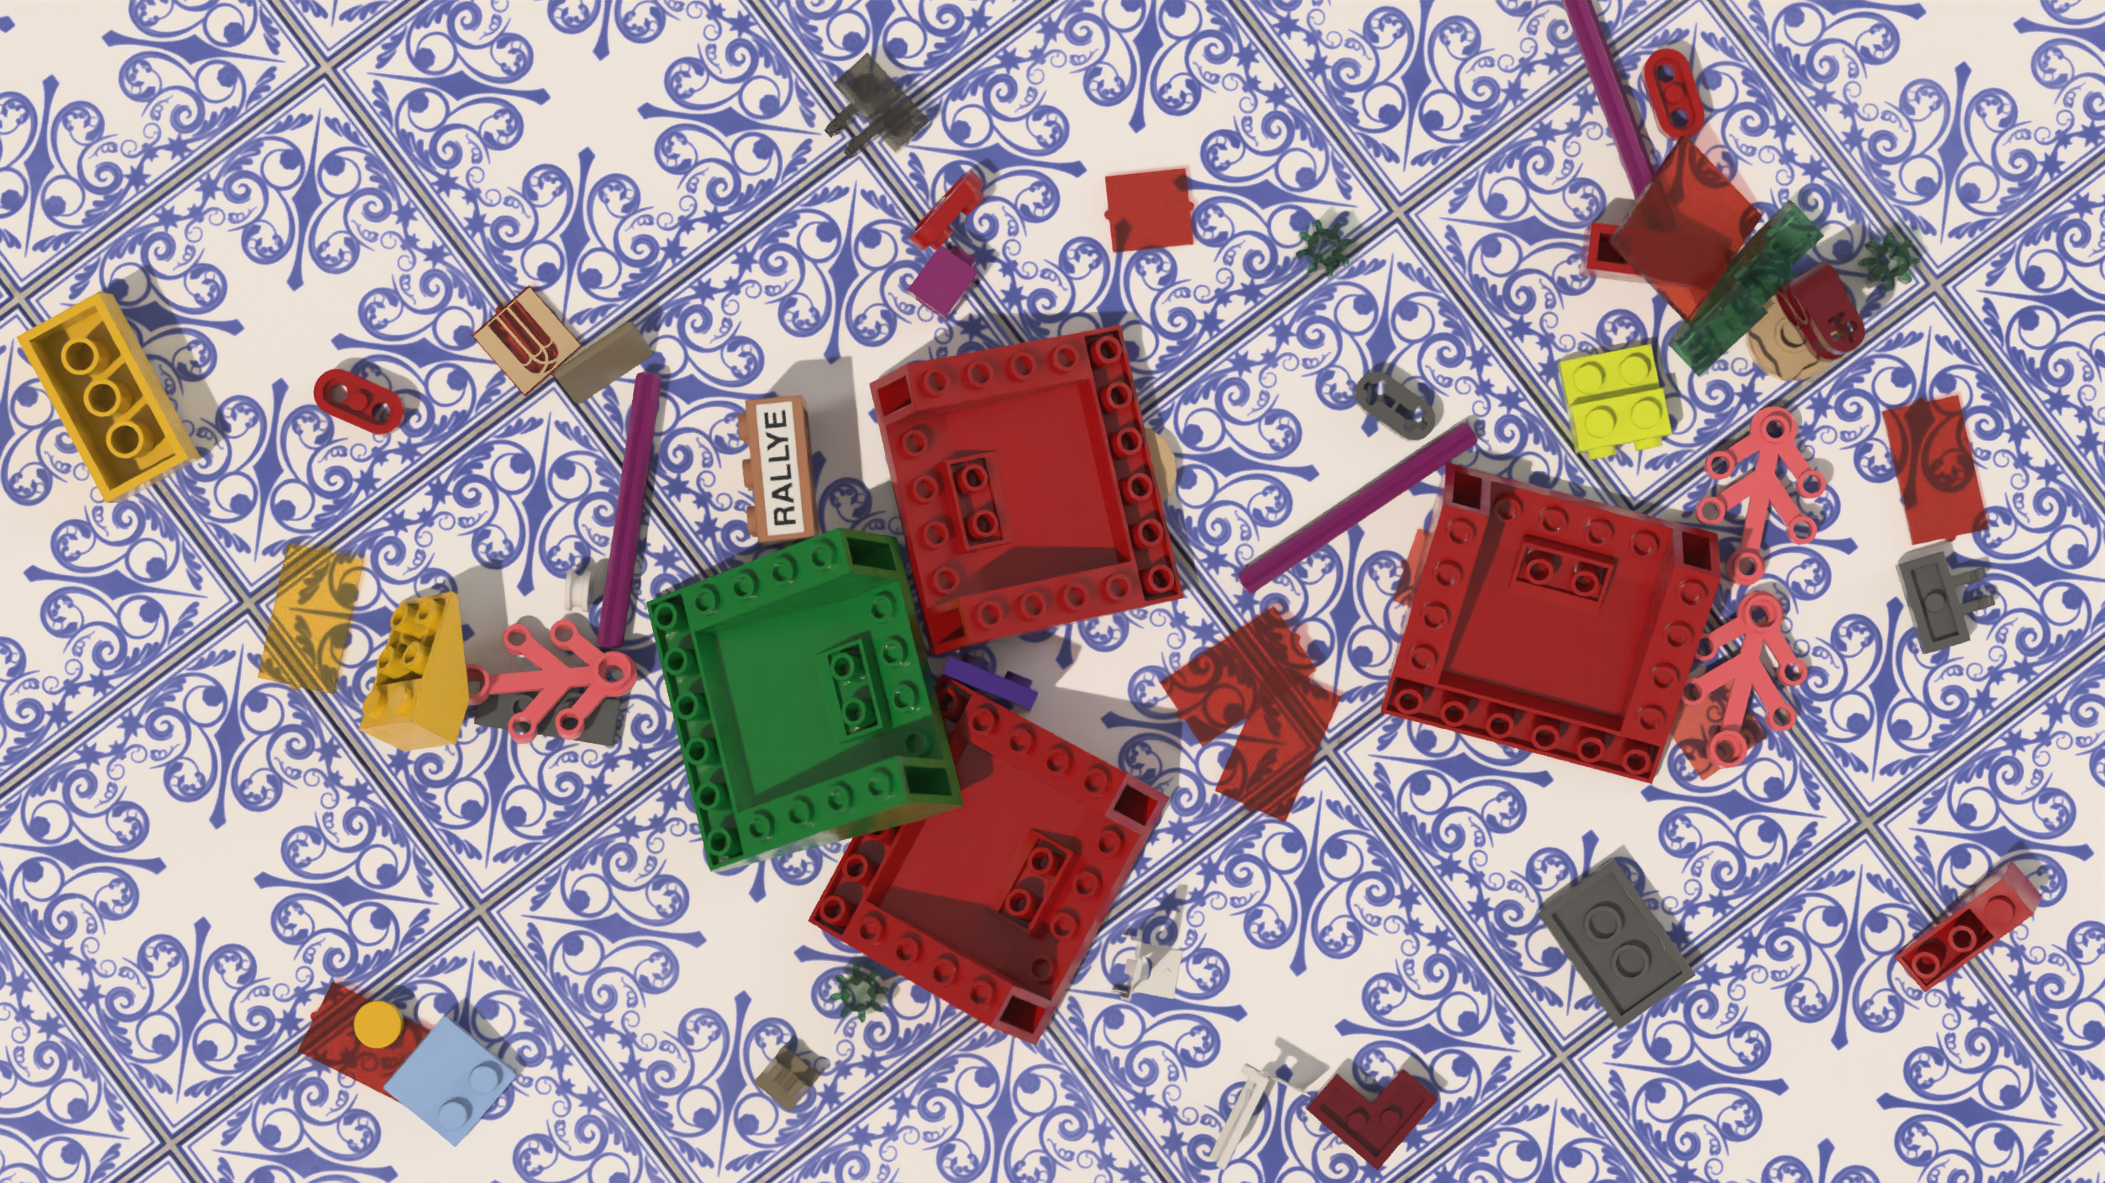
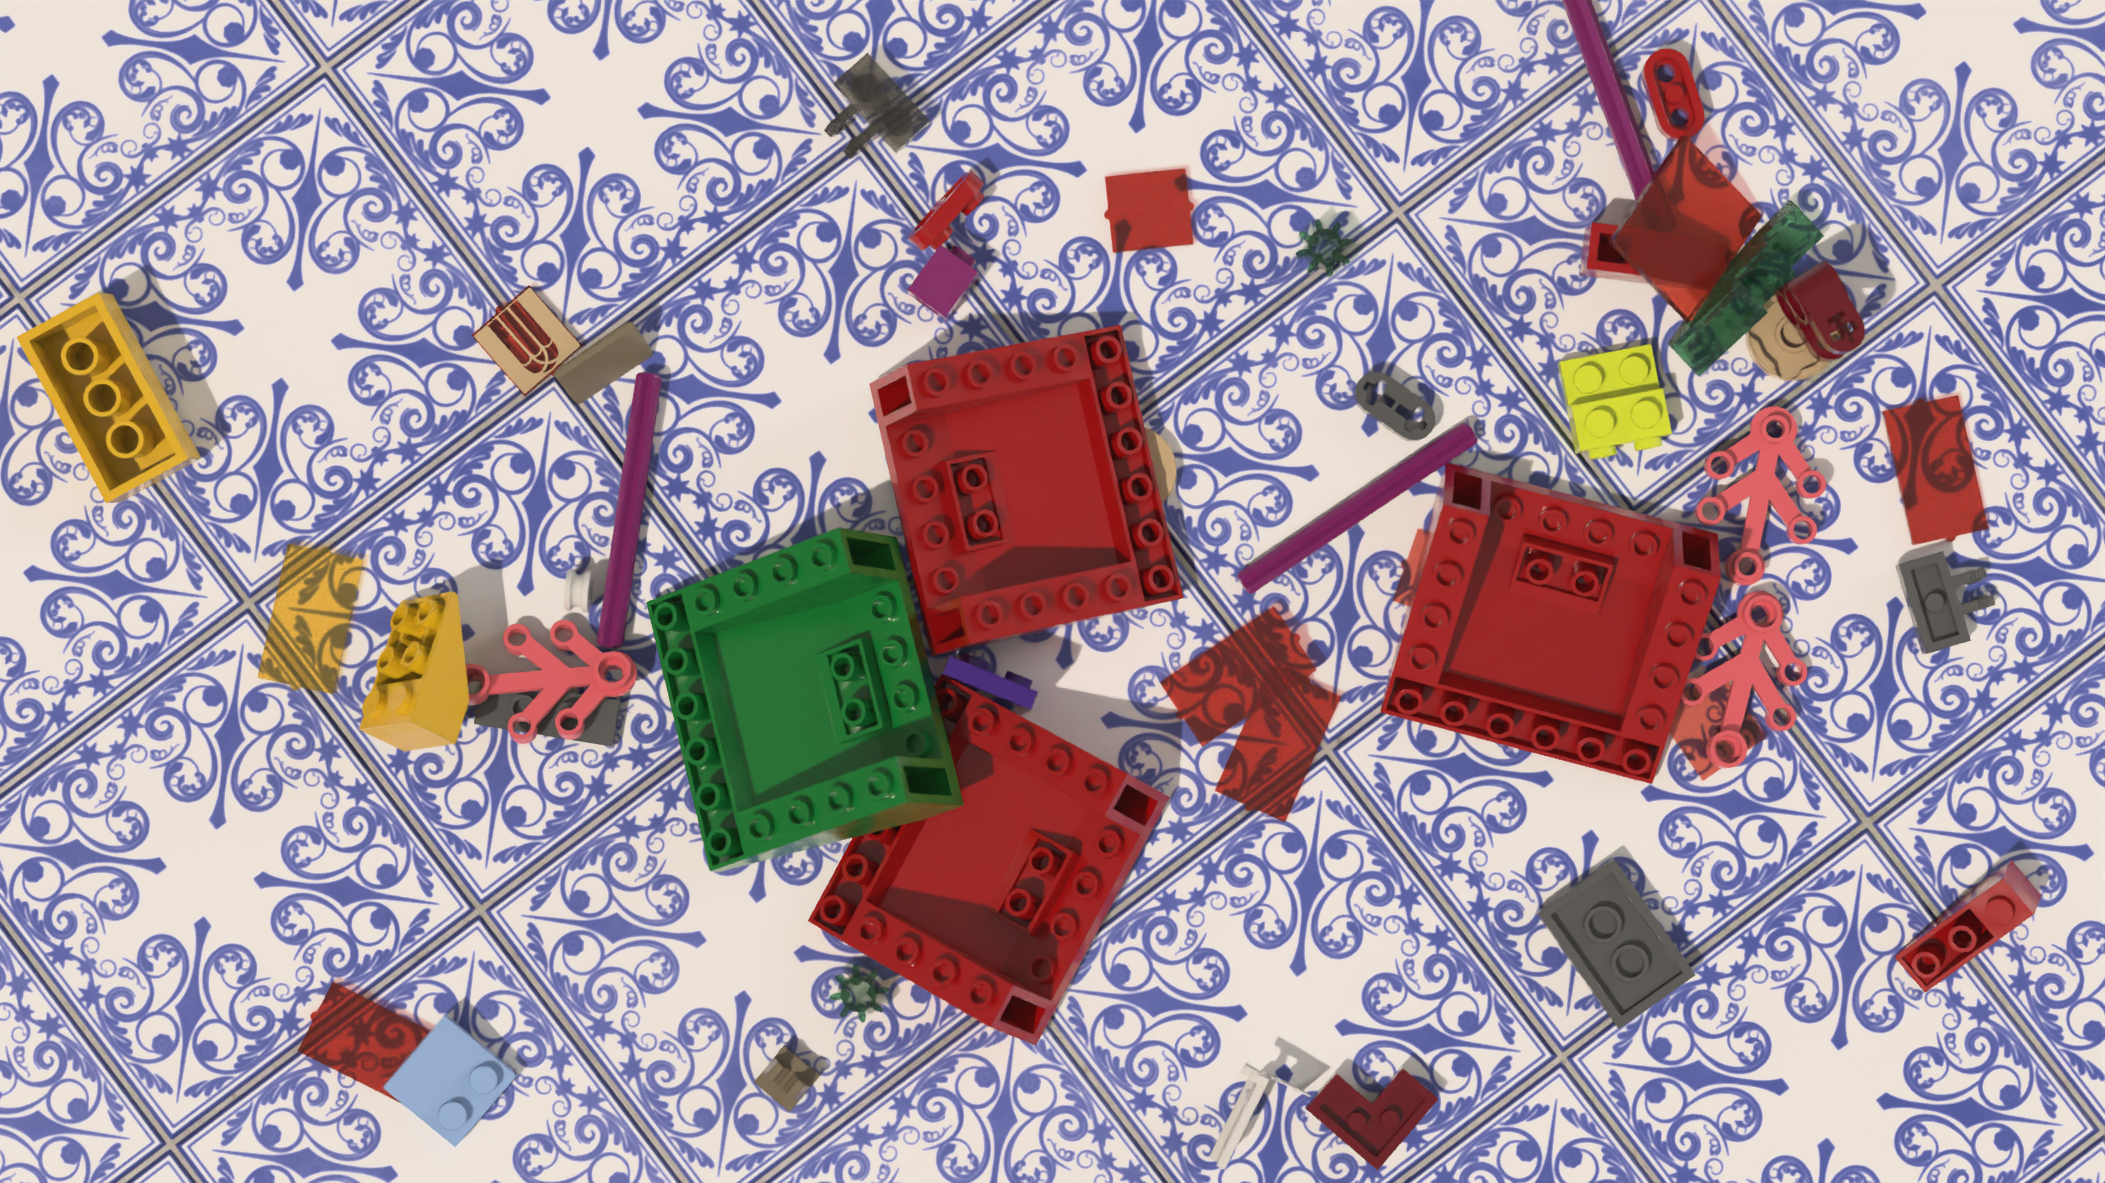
red plate [313,369,406,436] -> none
yellow tile [354,1000,403,1048] -> none
brick [738,395,820,547] -> none
white piece [1110,934,1183,1001] -> none
clear green gear [1857,232,1920,292] -> none

